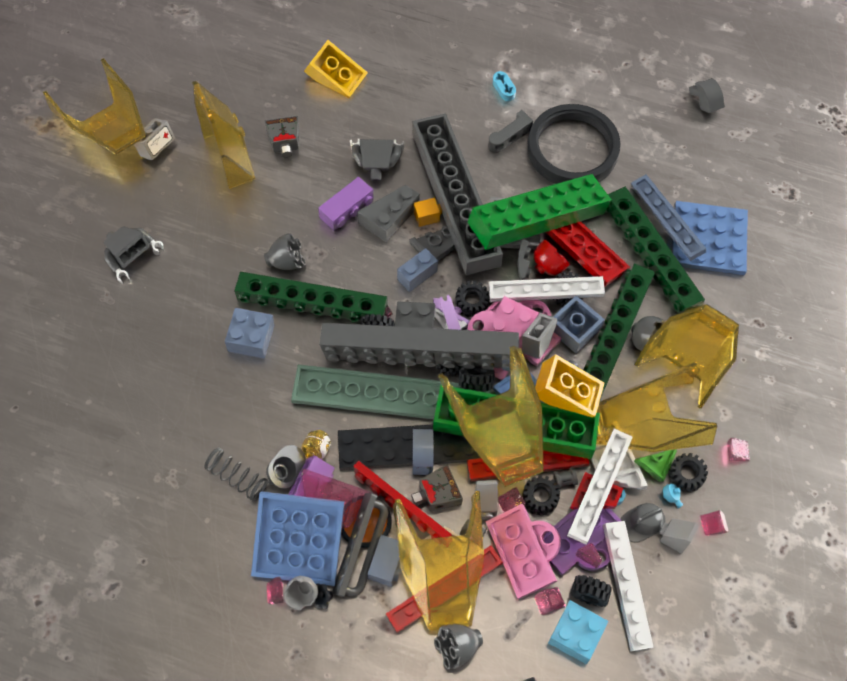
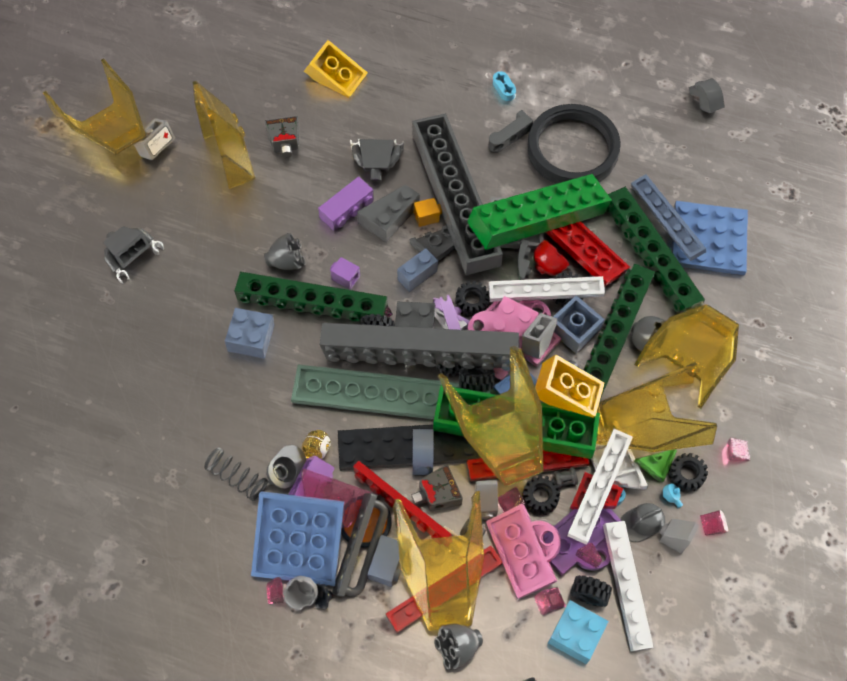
none -> medium lavender brick [330,257,360,290]

